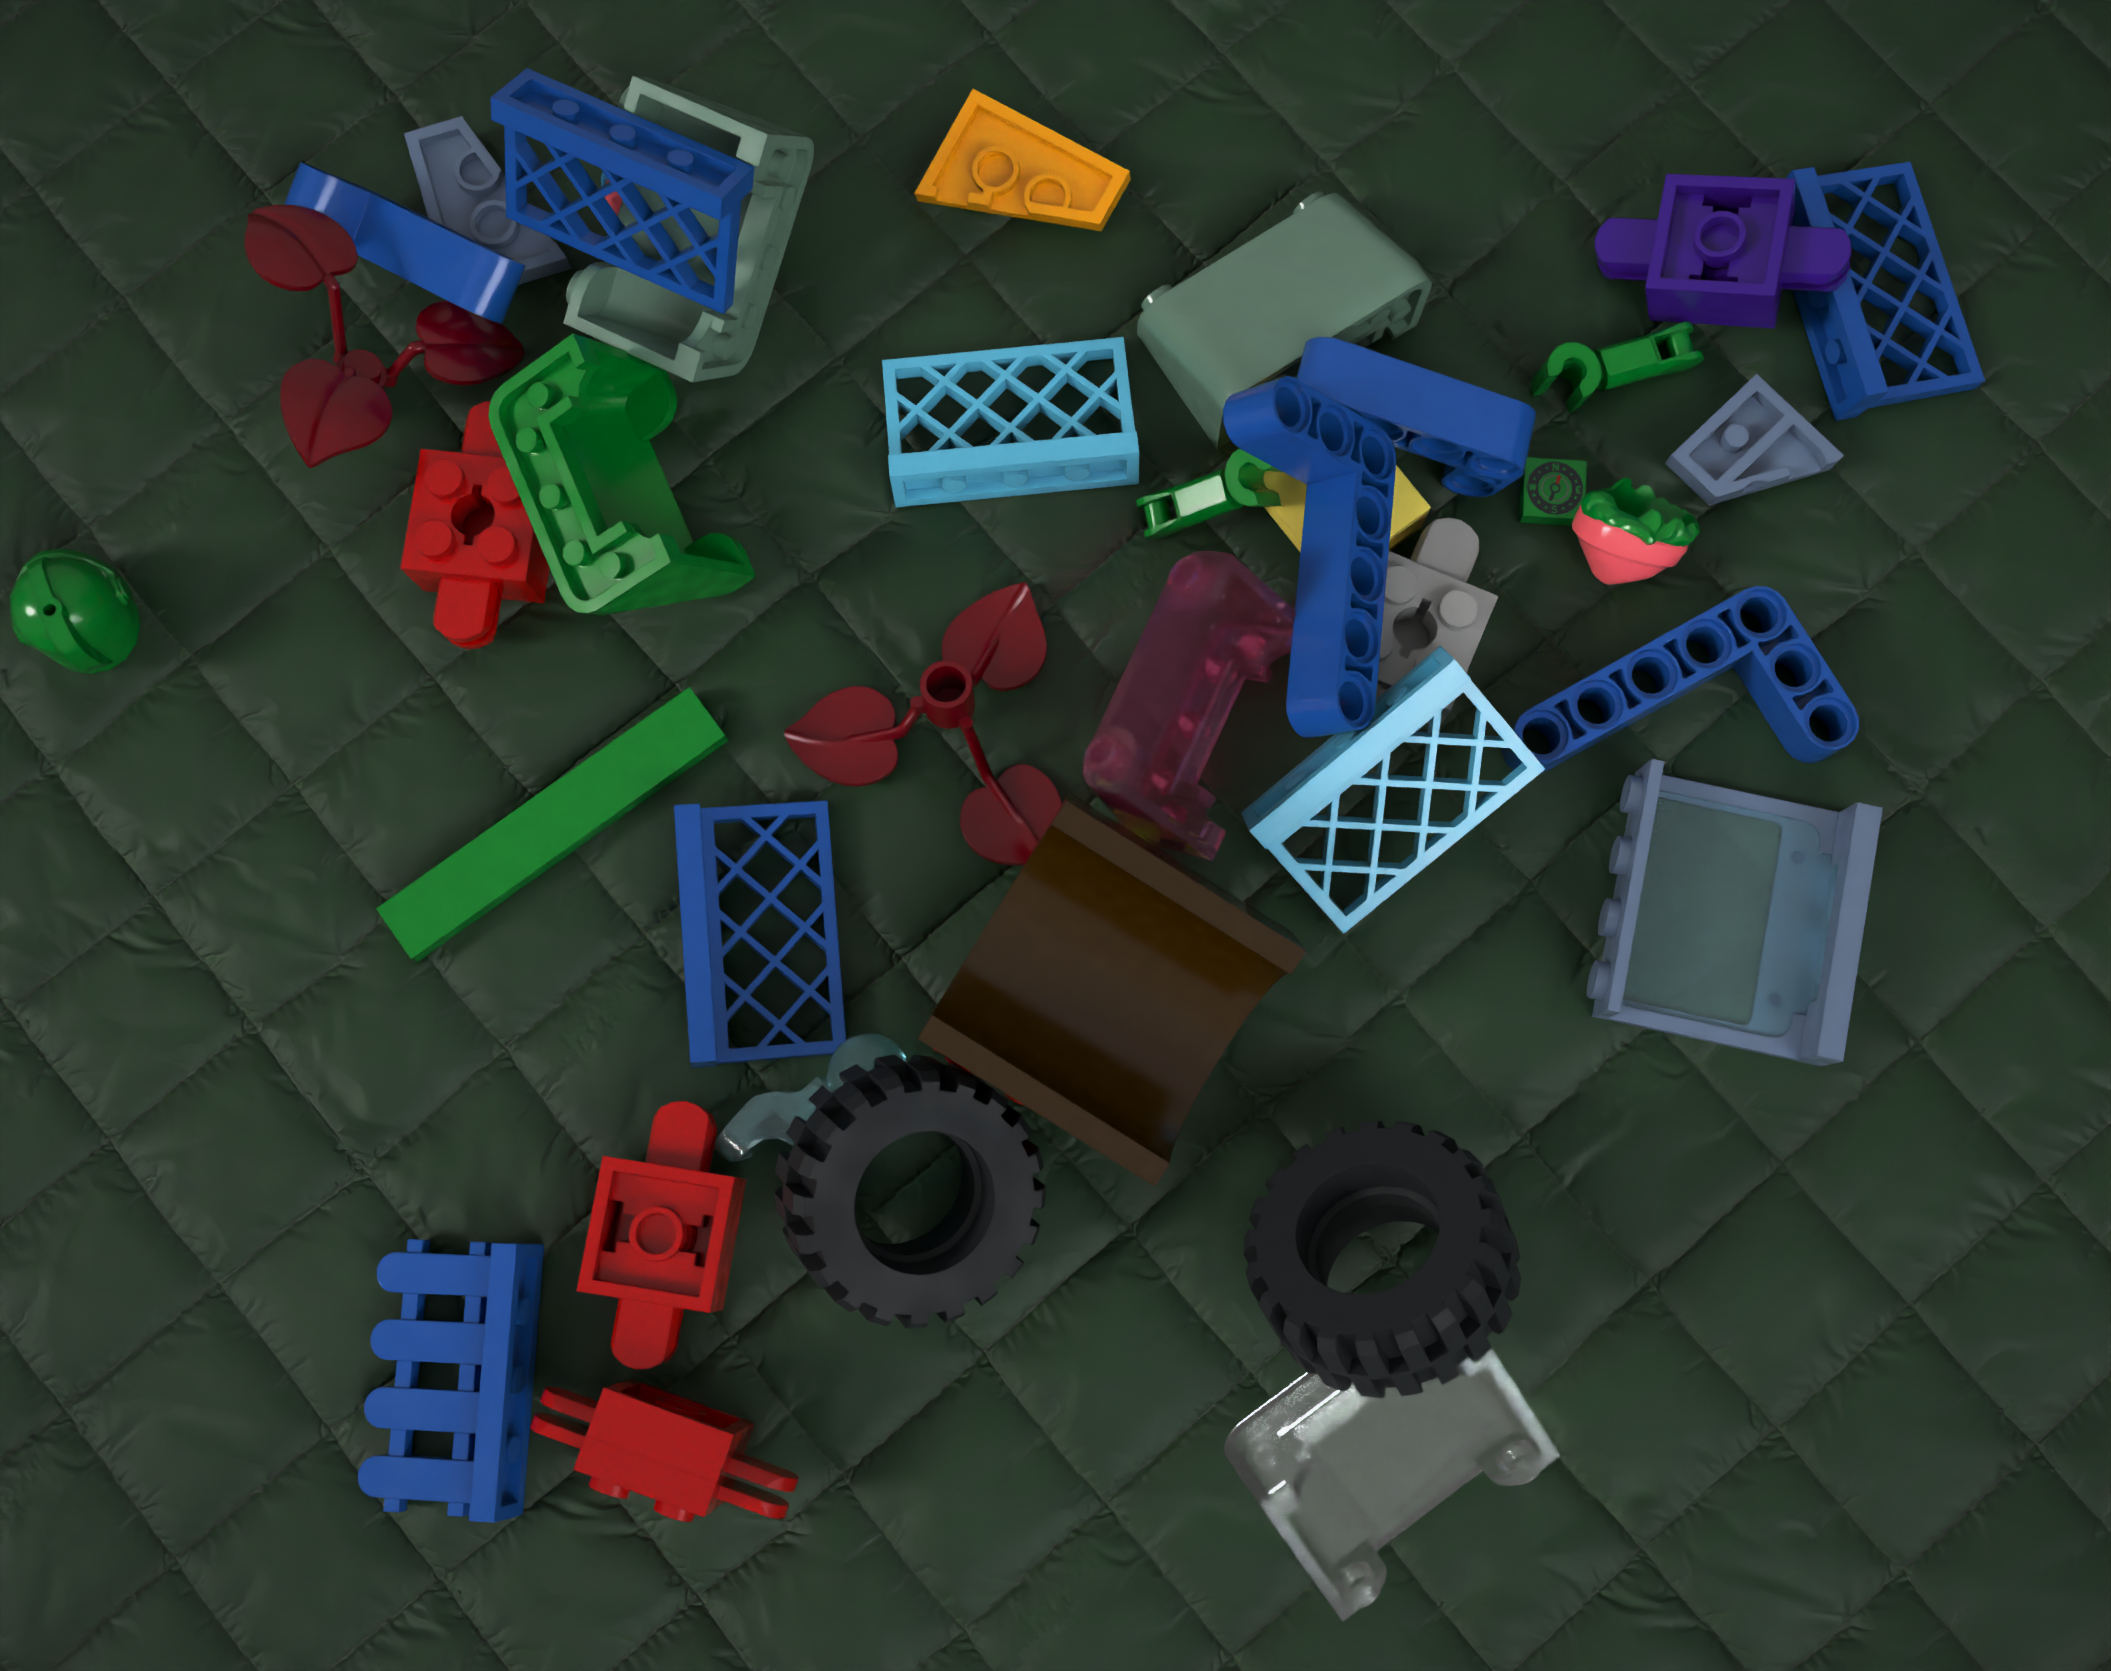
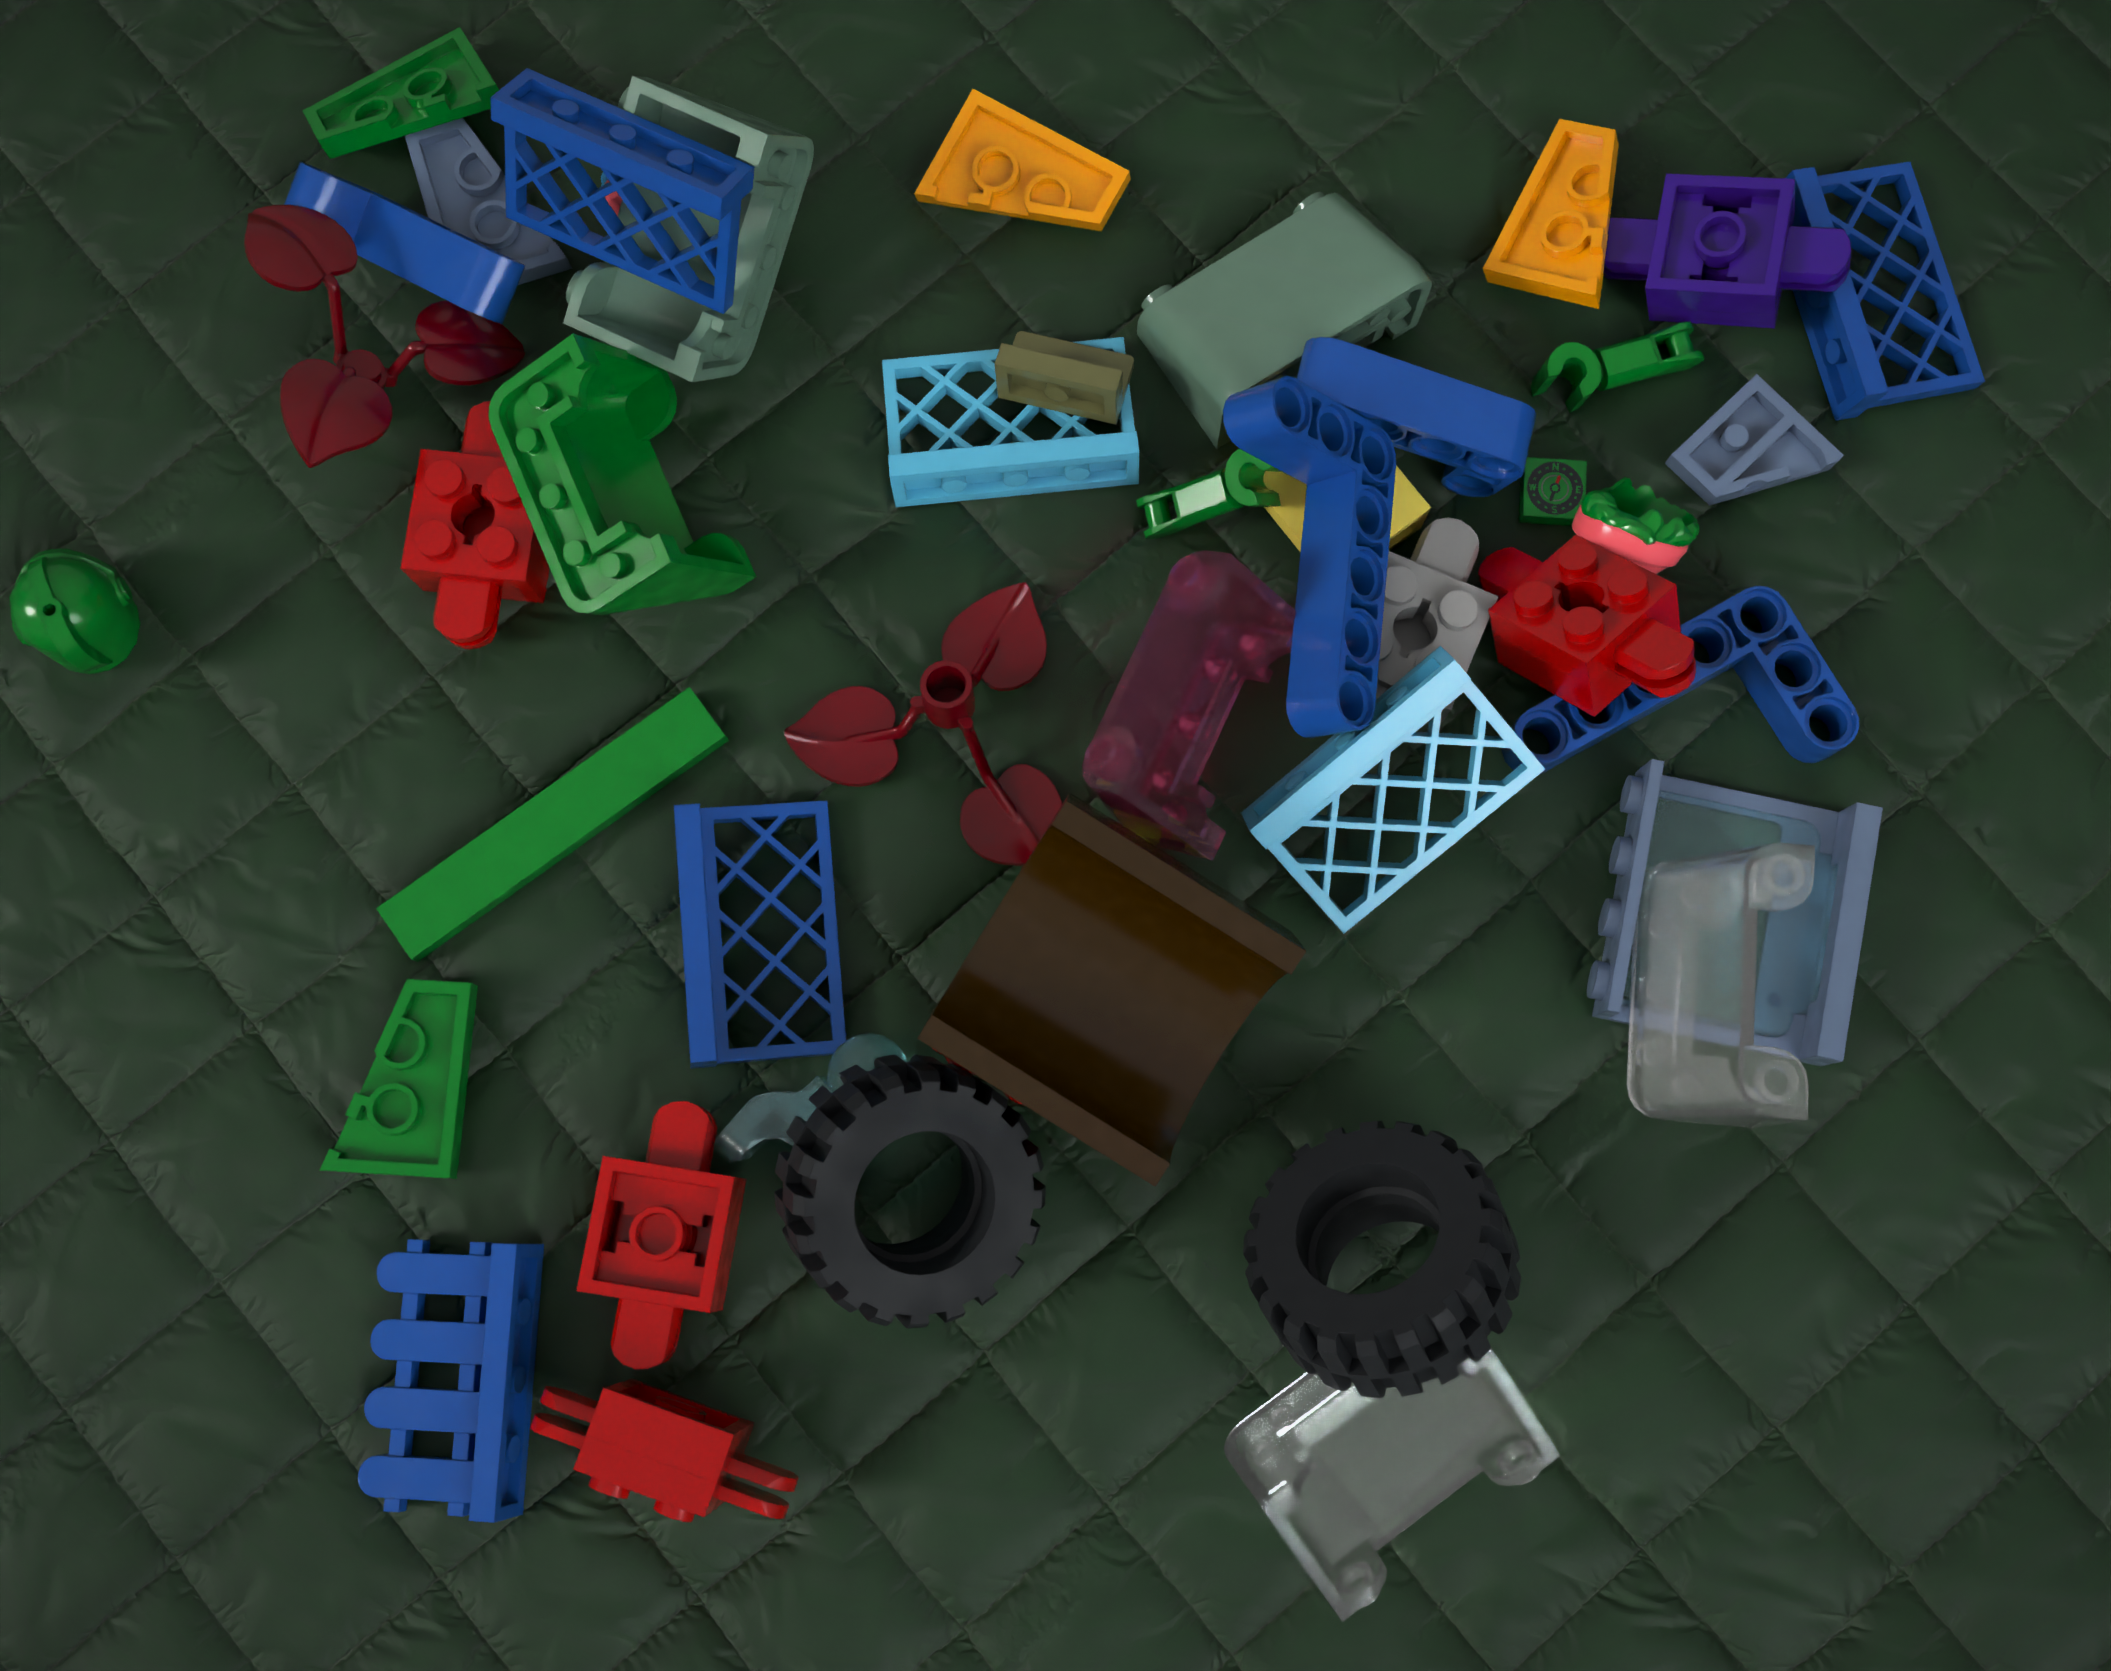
none -> green wing [302,27,499,159]
none -> green wing [319,979,478,1179]
none -> olive panel [995,331,1134,425]
none -> red brick [1478,535,1696,717]
none -> light orange wing [1483,119,1619,309]
none -> clear windscreen [1627,843,1815,1128]

